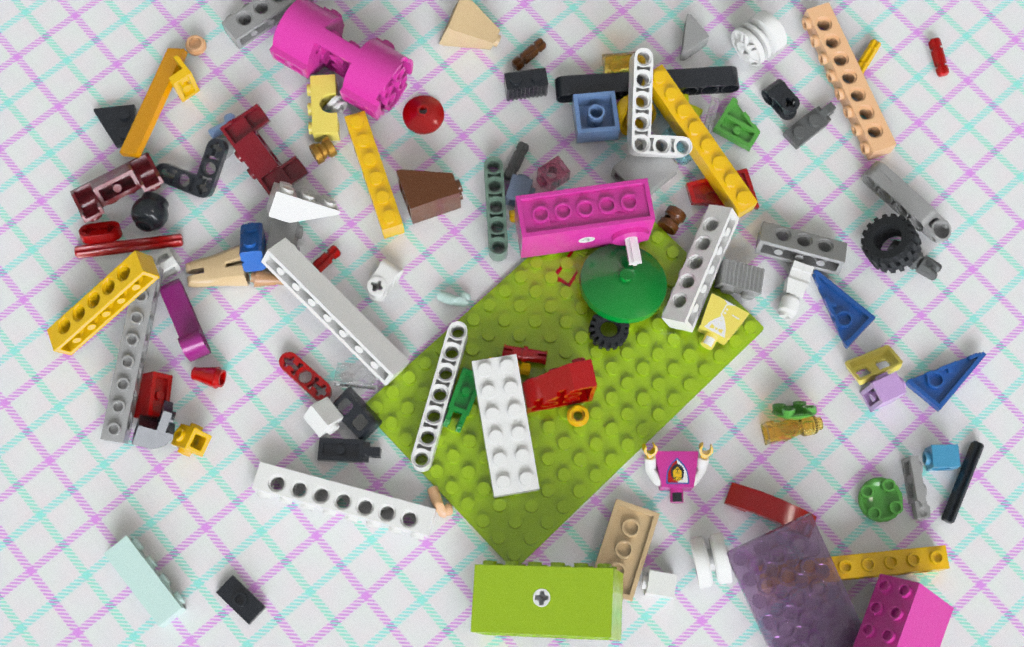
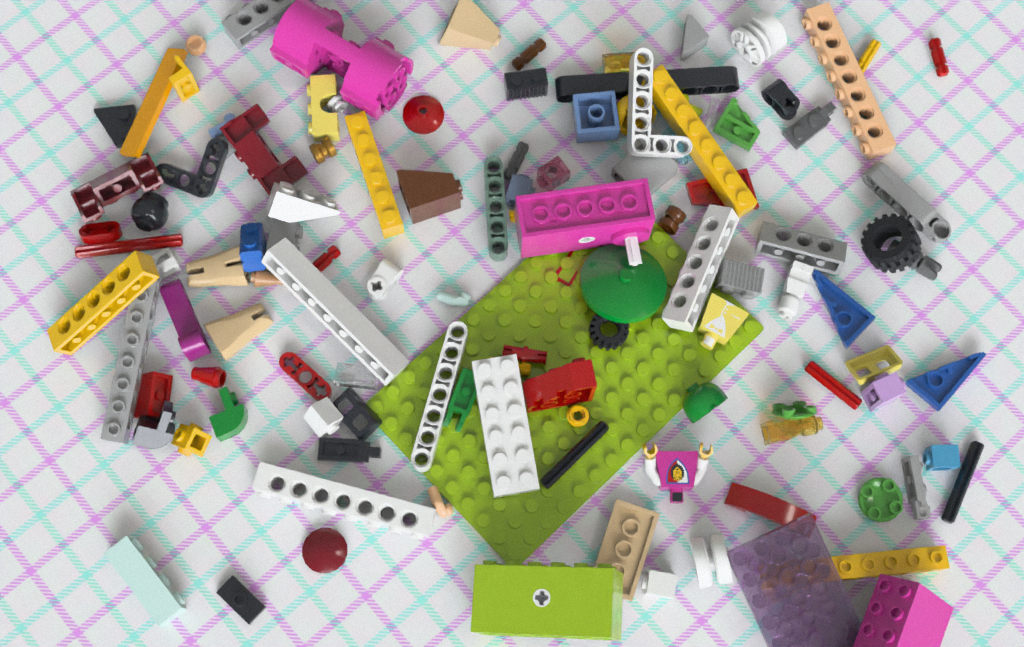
none -> tan piece [204,303,273,361]
none -> green brick [209,387,248,442]
none -> dark red dish [302,528,347,573]
none -> black axle [540,420,609,489]
none -> green cylinder [683,382,728,424]
none -> red axle [804,361,862,410]

